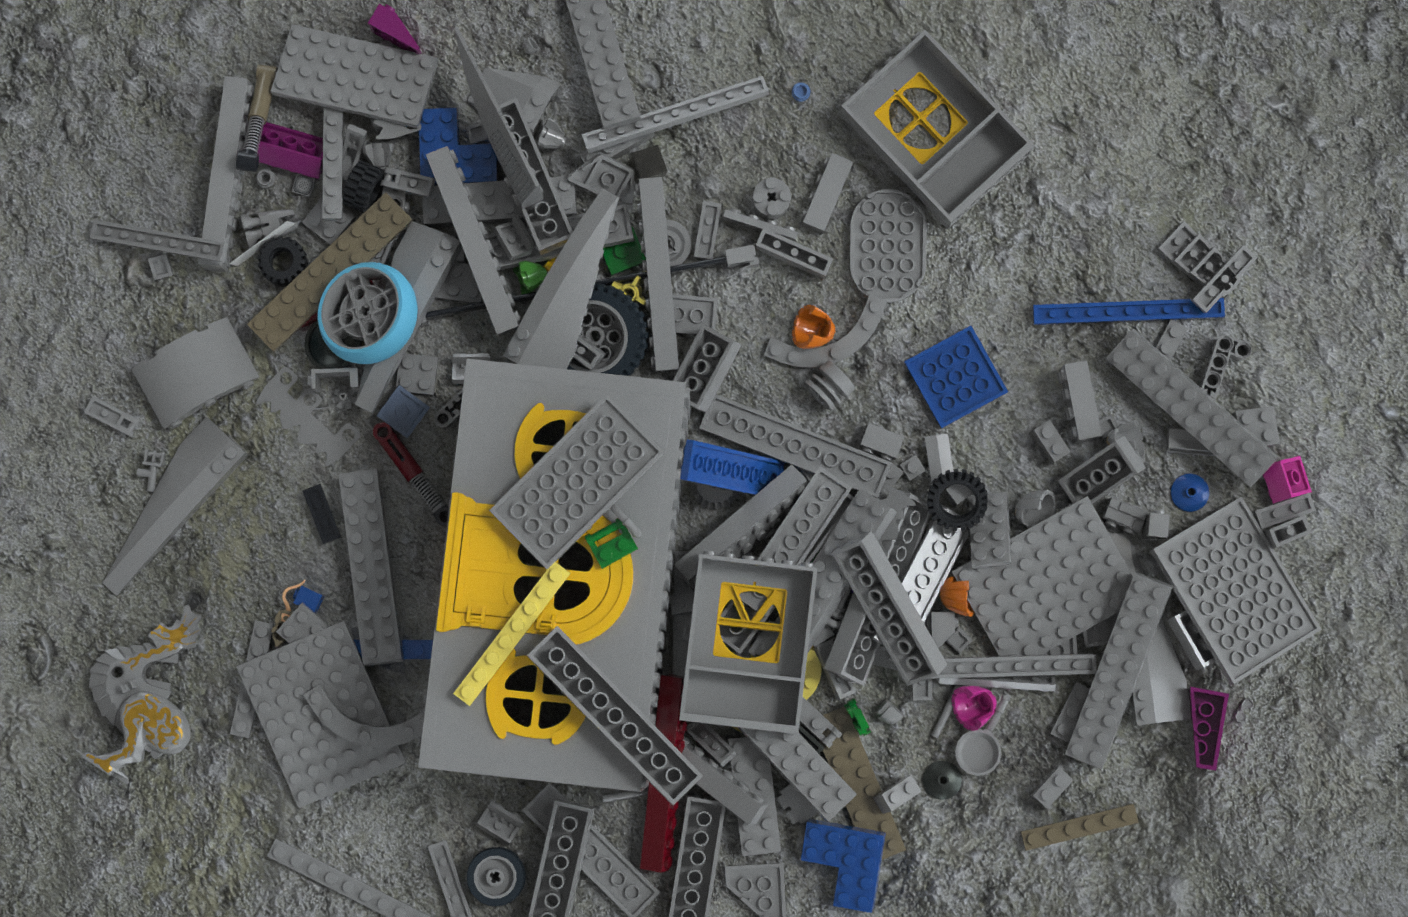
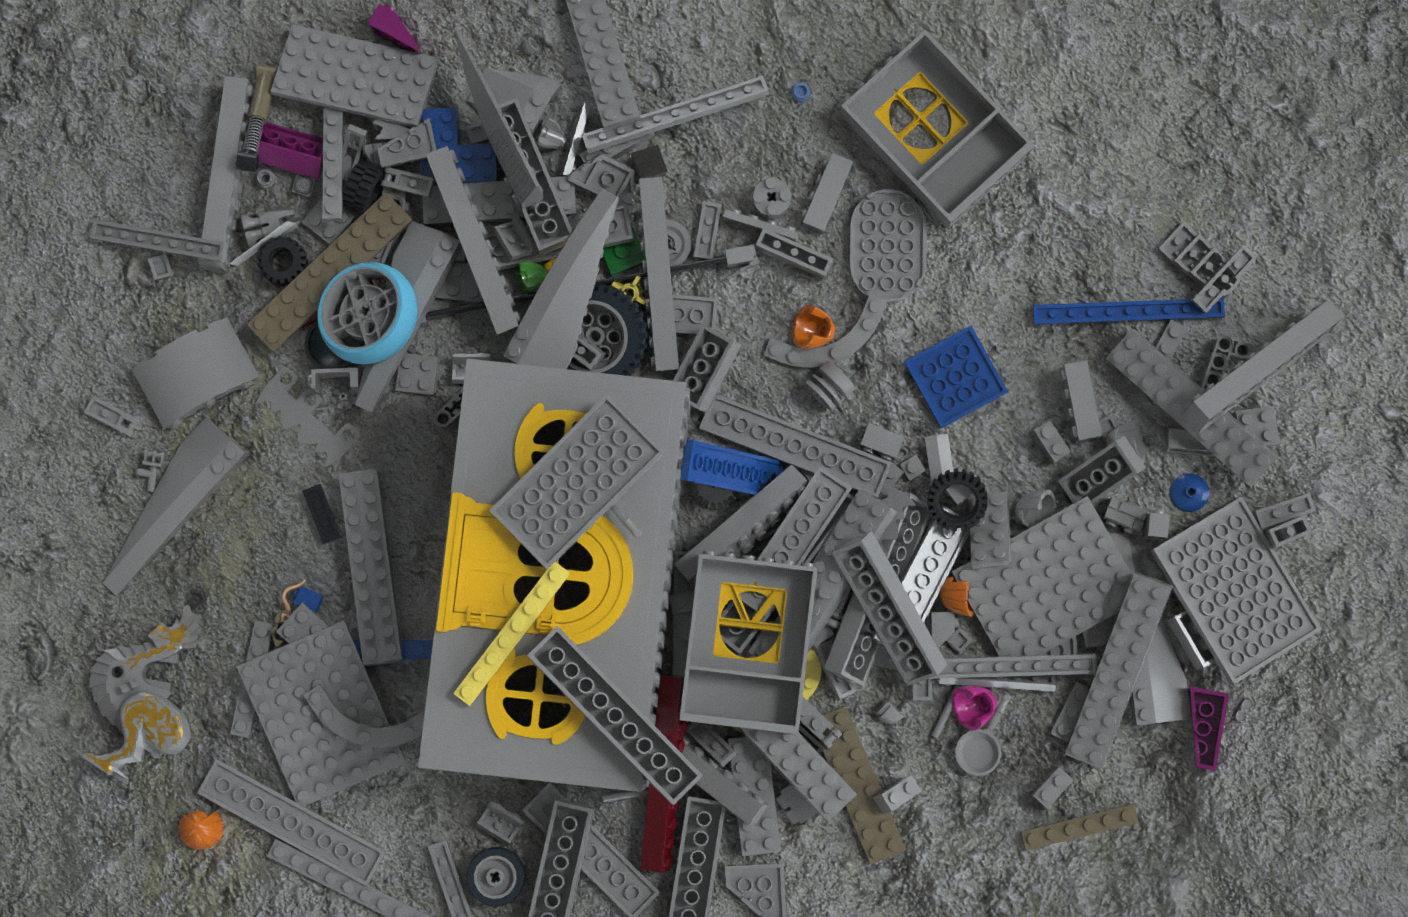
piece [373,422,449,527] -> none
sand blue plate [376,384,430,438] -> none
green plate [584,518,638,569] -> none
blue piece [801,819,886,913] -> none
green plate [844,698,871,736] -> none
pearl dark grey dish [923,761,962,800] -> none
dark pink slope [1263,456,1312,503] -> none
none -> orange hair [178,810,224,850]
none -> light grey plate [197,759,387,886]
none -> light grey wing [377,118,437,168]
none -> light grey plate [558,103,592,177]
none -> light grey brick [1182,300,1345,435]

